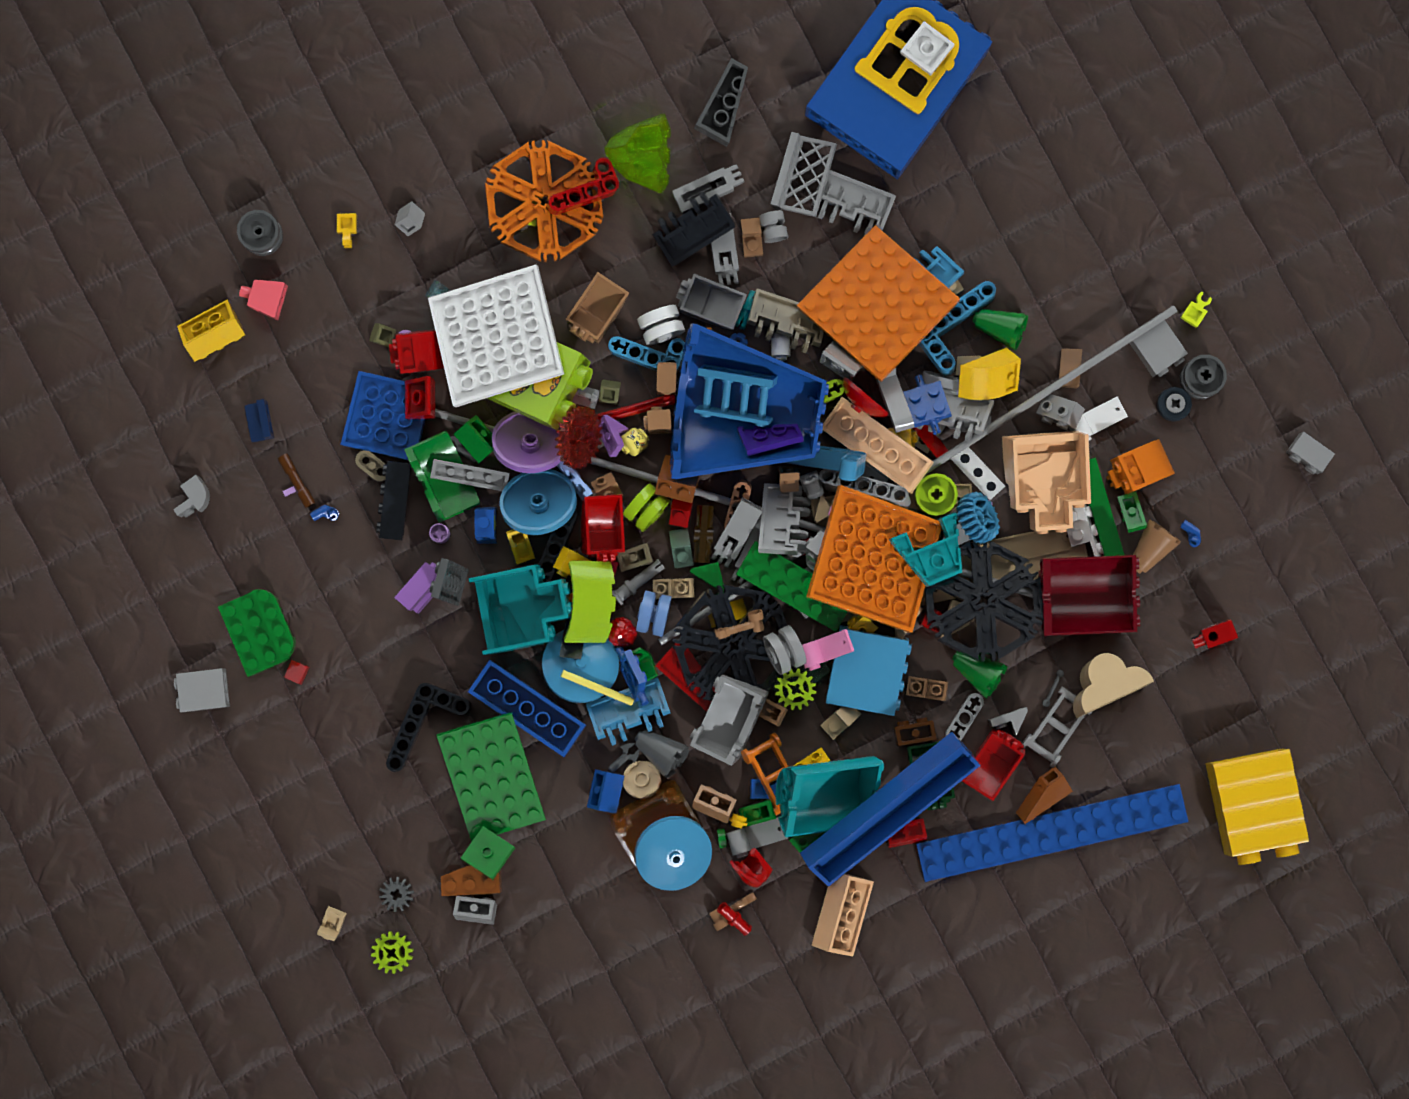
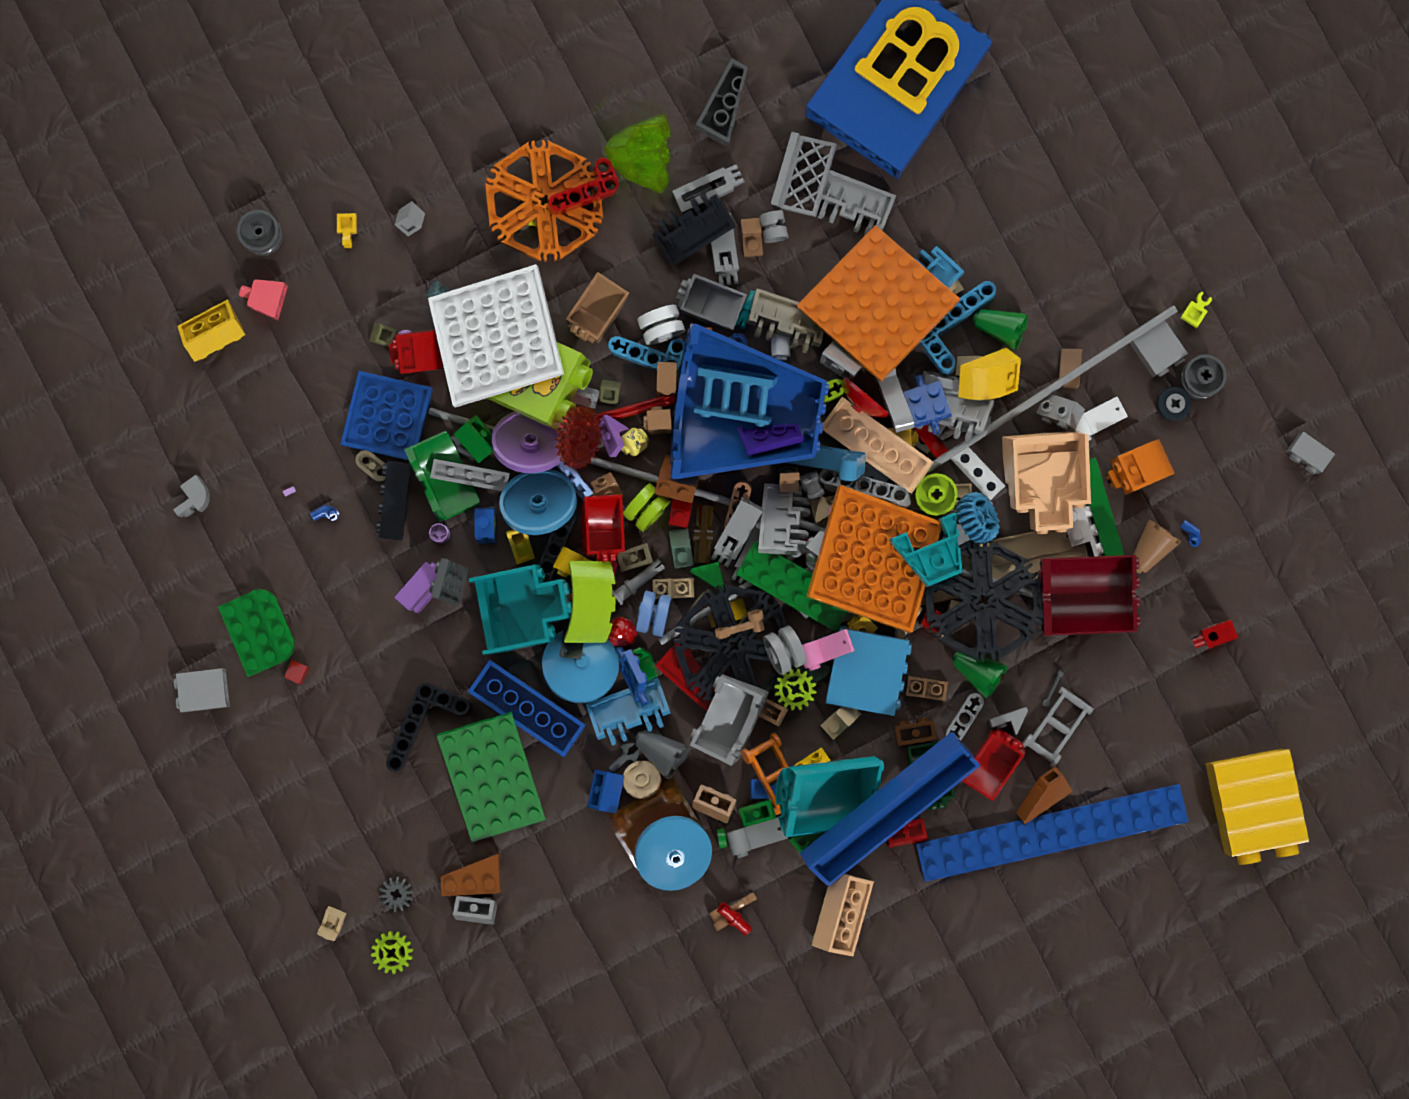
dark blue panel [245,399,274,443] -> none
reddish brown piece [278,453,315,508] -> none
red slope [405,376,435,419] -> none
green plate [461,826,515,880] -> none
light yellow bar [560,670,634,706] -> none
yellow plate [729,813,748,829] -> none
red helmet [730,847,773,888] -> none
white plate [900,21,955,76] -> none
tan brick [1073,653,1154,718] -> none
green slope [1117,492,1147,533] -> none

